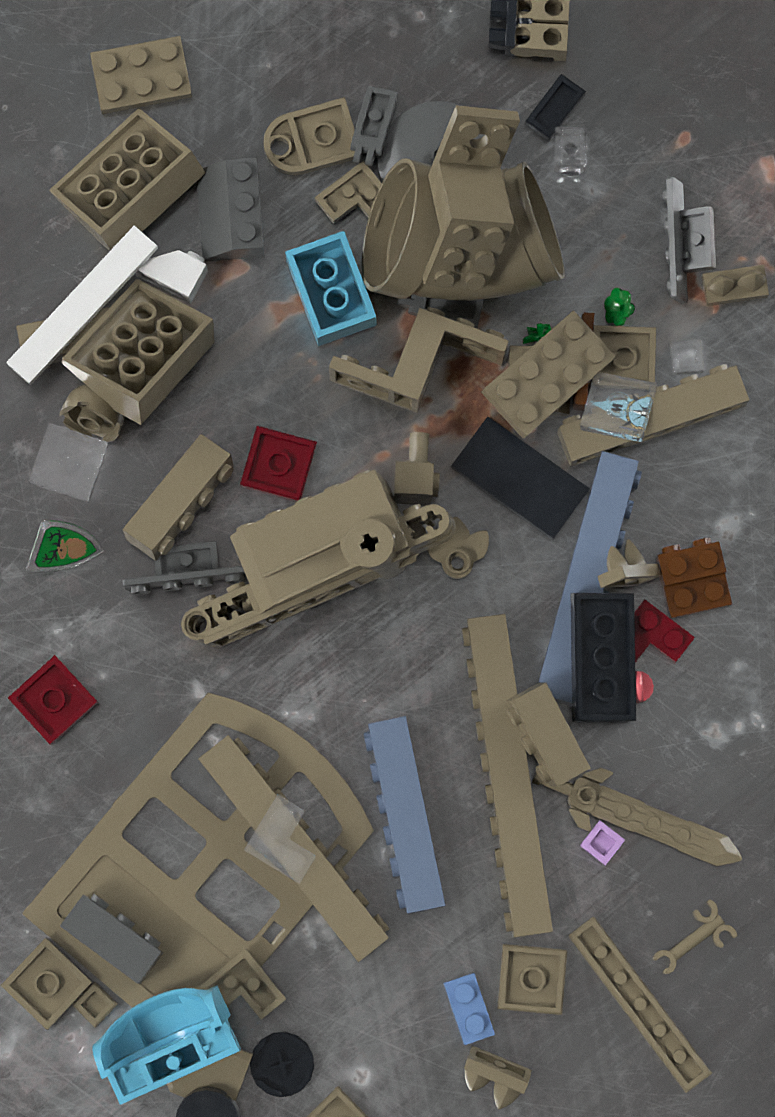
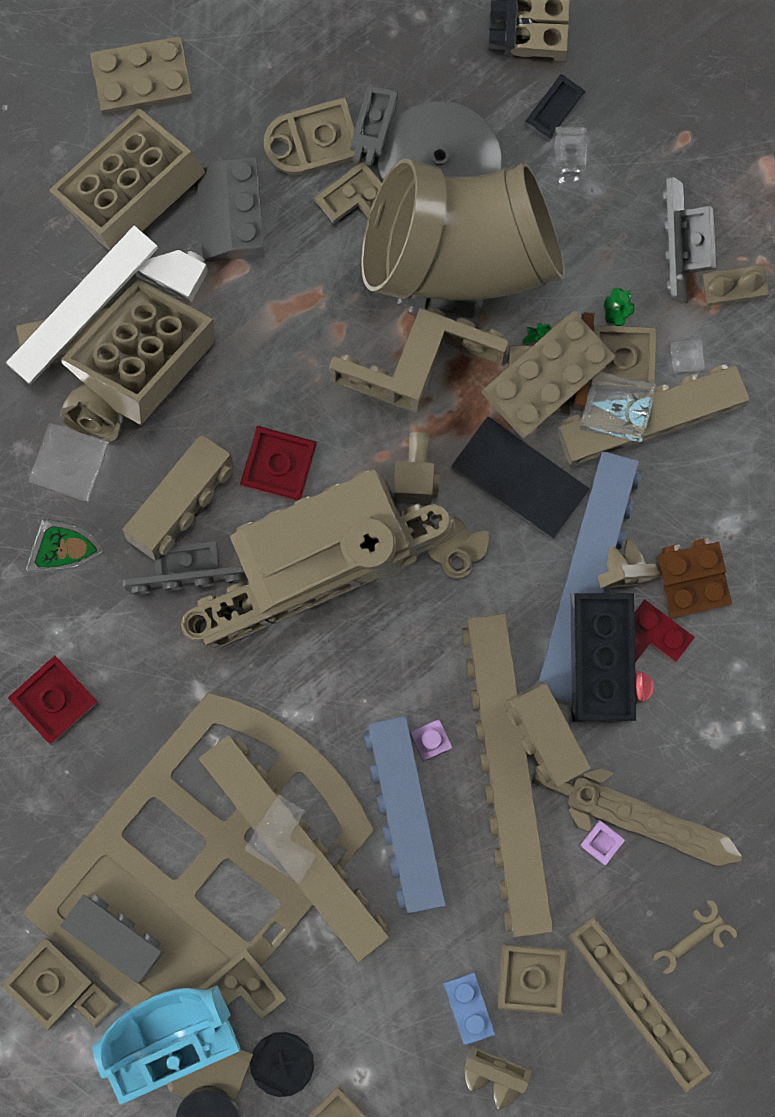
medium azure brick [285,231,377,346] -> none
dark tan bracket [422,105,520,291] -> none
none -> lavender plate [410,719,452,762]

